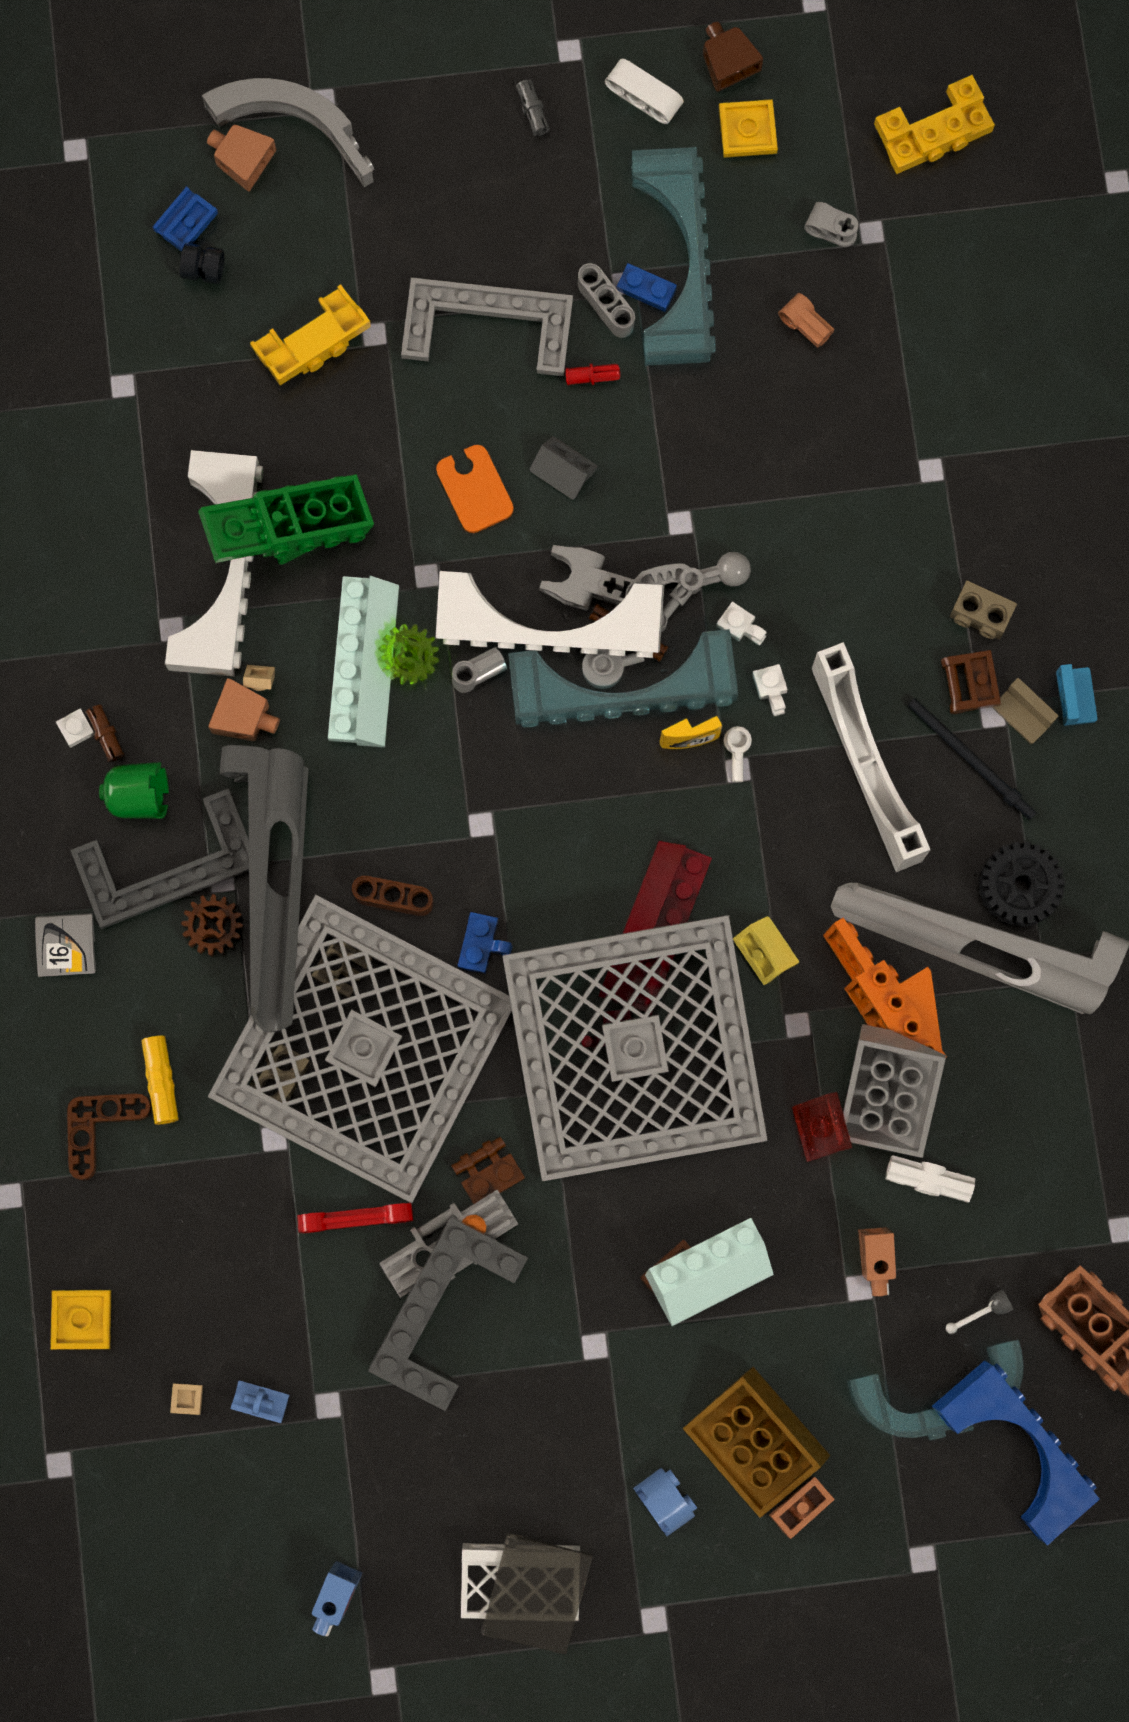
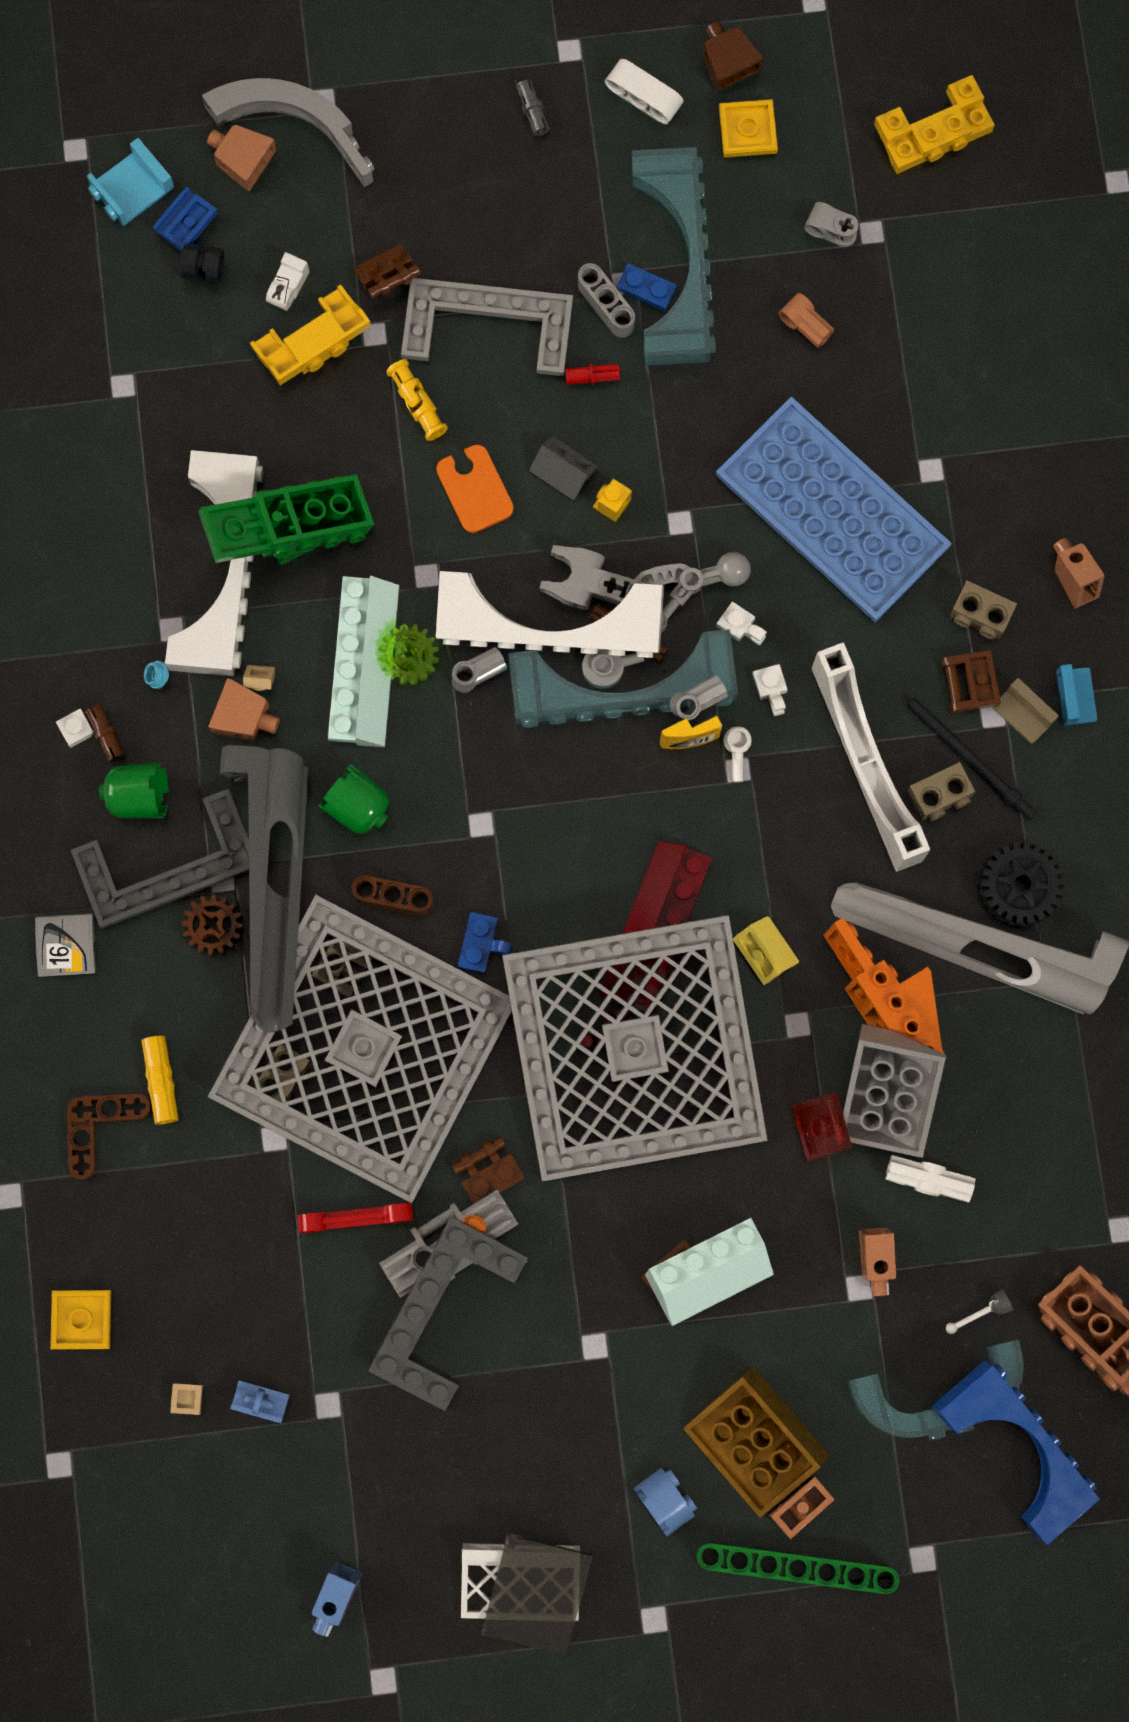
none -> medium azure panel [87,138,174,226]
none -> medium azure plate [144,661,169,689]
none -> white leg [266,252,309,311]
none -> green cylinder [318,763,389,834]
none -> reddish brown plate [354,244,421,299]
none -> yellow piece [386,359,448,441]
none -> yellow brick [593,479,632,522]
none -> light grey piece [670,675,728,720]
none -> green beam [696,1542,899,1594]
none -> medium blue plate [715,397,952,623]
none -> dark tan brick [907,762,975,821]
none -> nougat torso [1053,538,1105,609]

